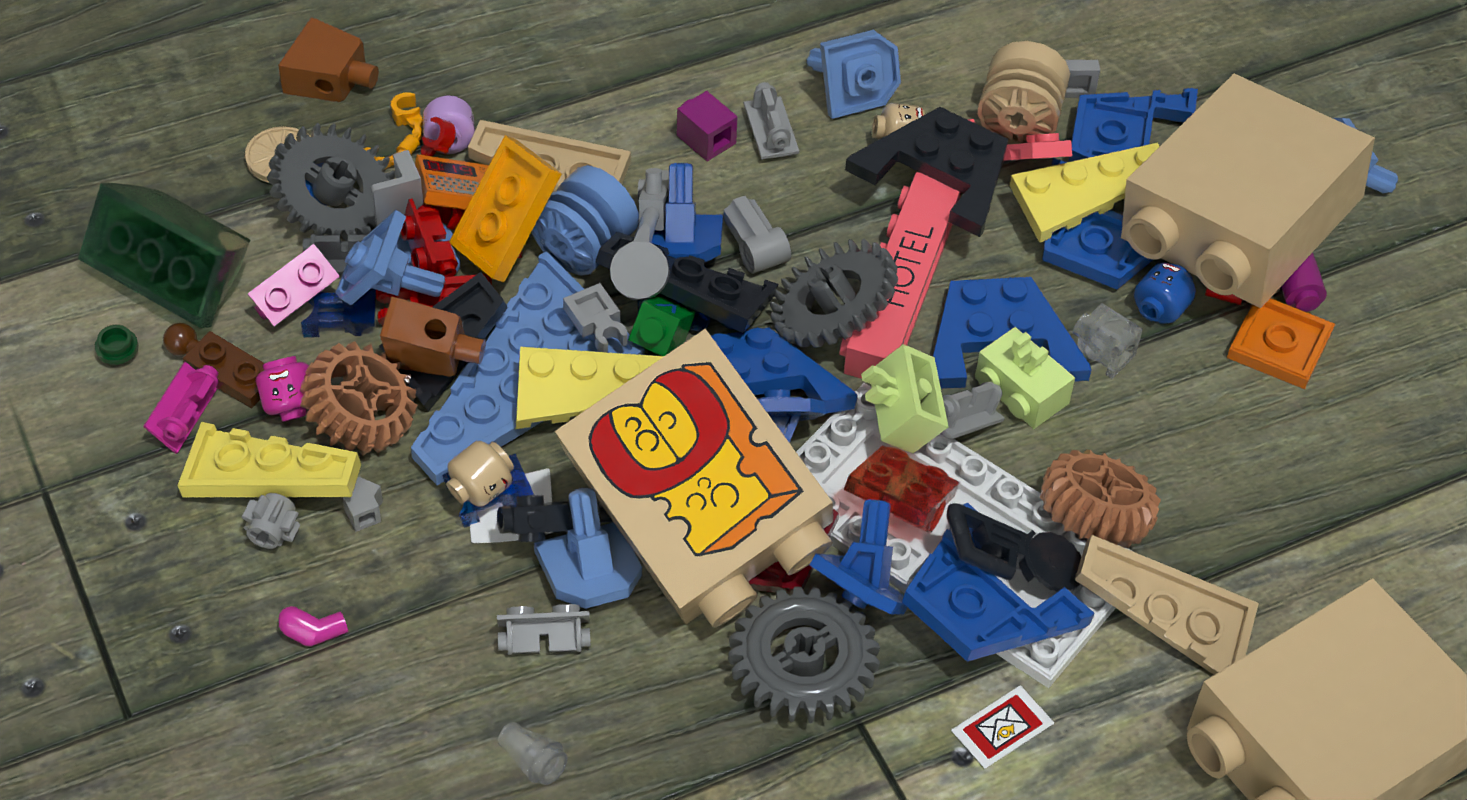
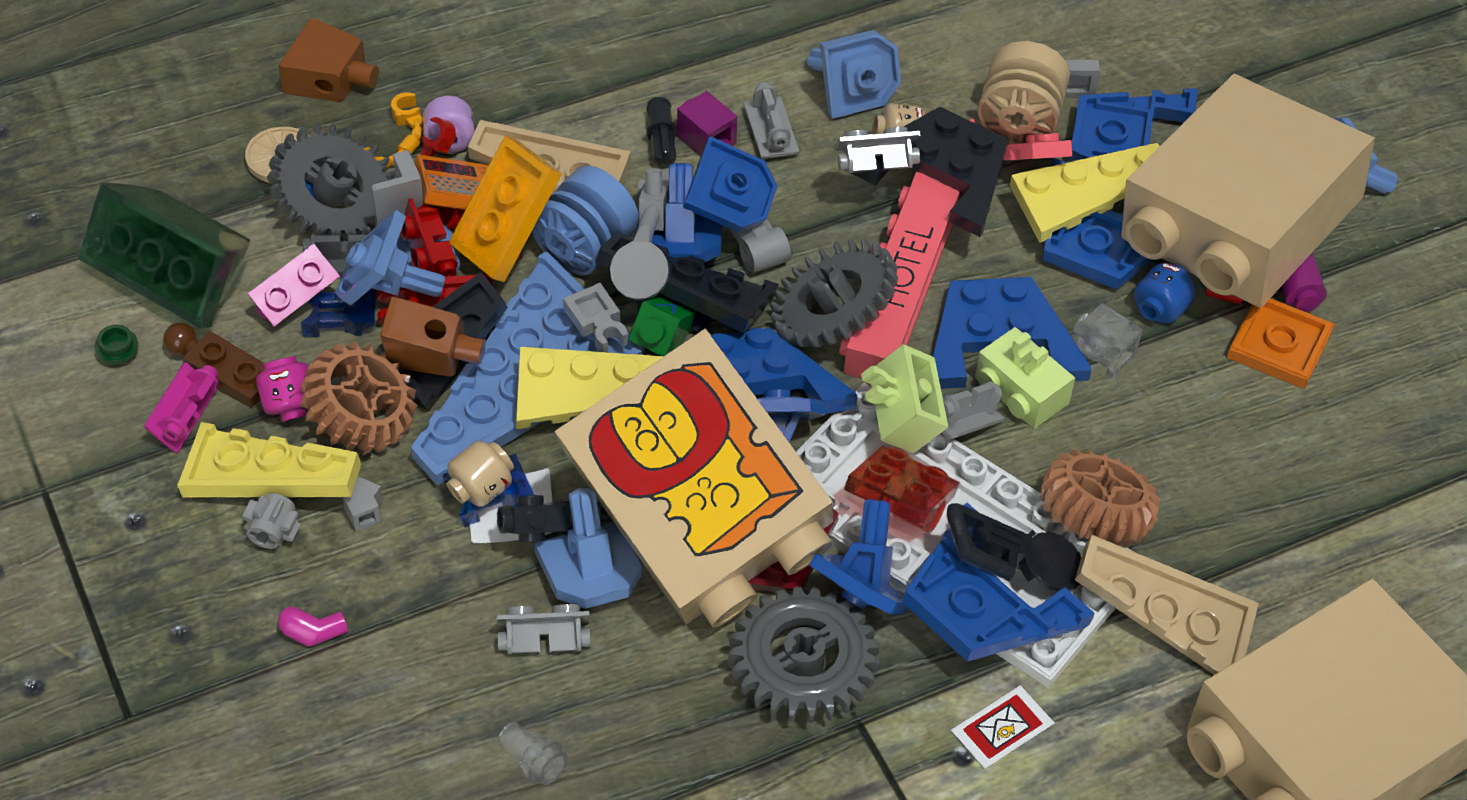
none -> black axle [646,97,677,167]
none -> blue piece [683,136,777,232]
none -> hinge [834,127,920,174]

